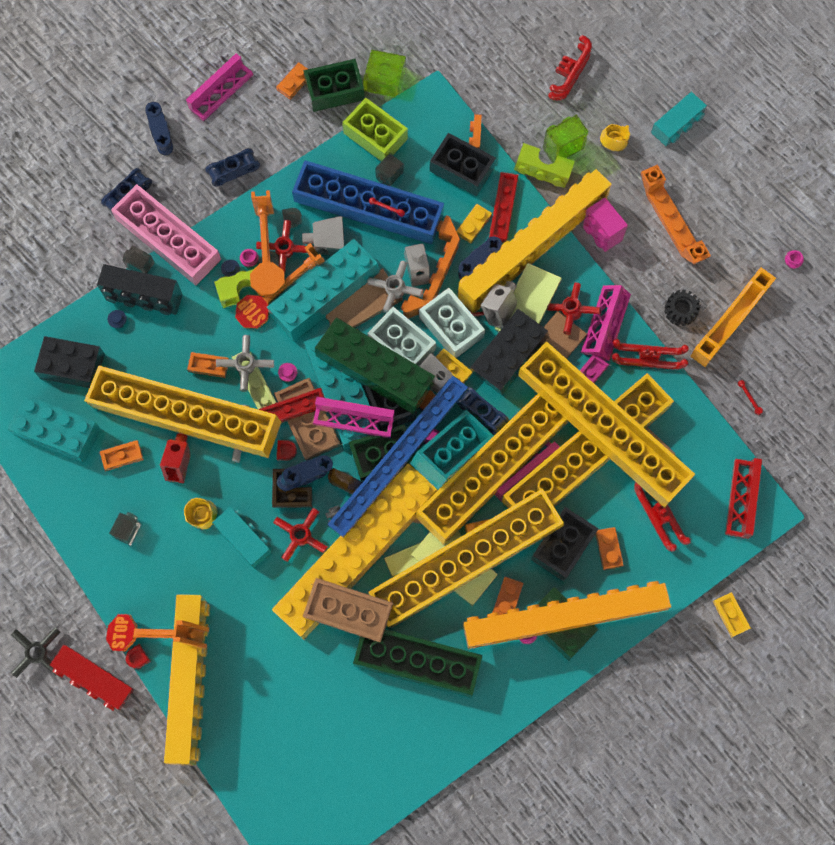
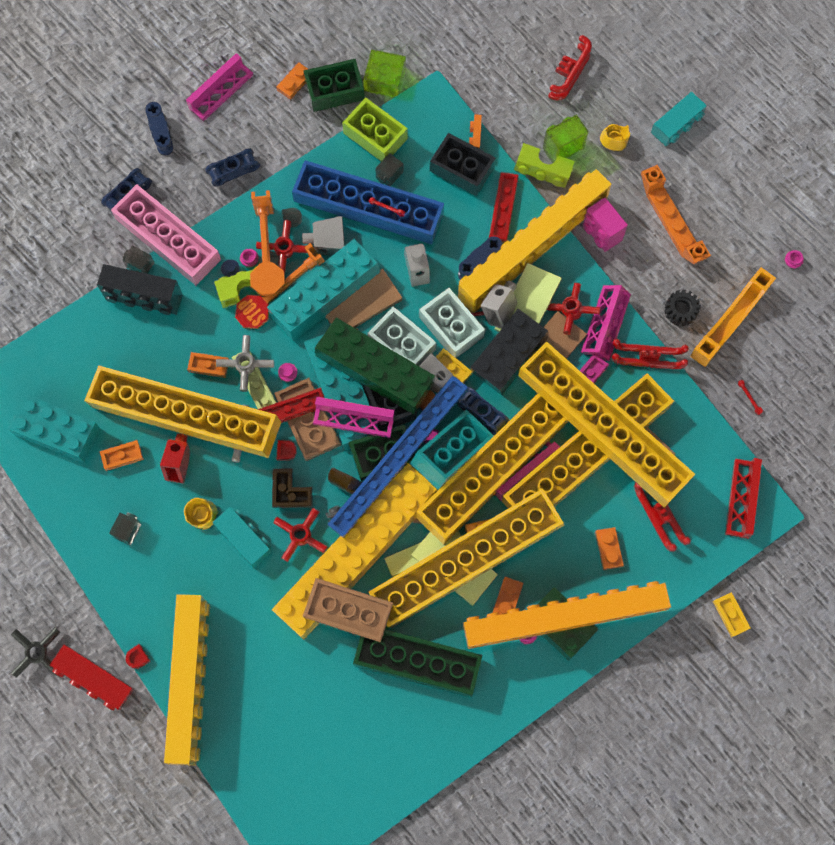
black brick [34,336,105,388] -> none
orange piece [106,614,209,652] -> none
dark blue plate [107,310,127,328] -> none
dark blue piece [277,455,333,491] -> none
light grey bar [368,261,423,313] -> none
orange slope [401,215,460,318] -> none
yellow plate [456,204,492,244] -> none
black brick [531,507,599,582] -> none

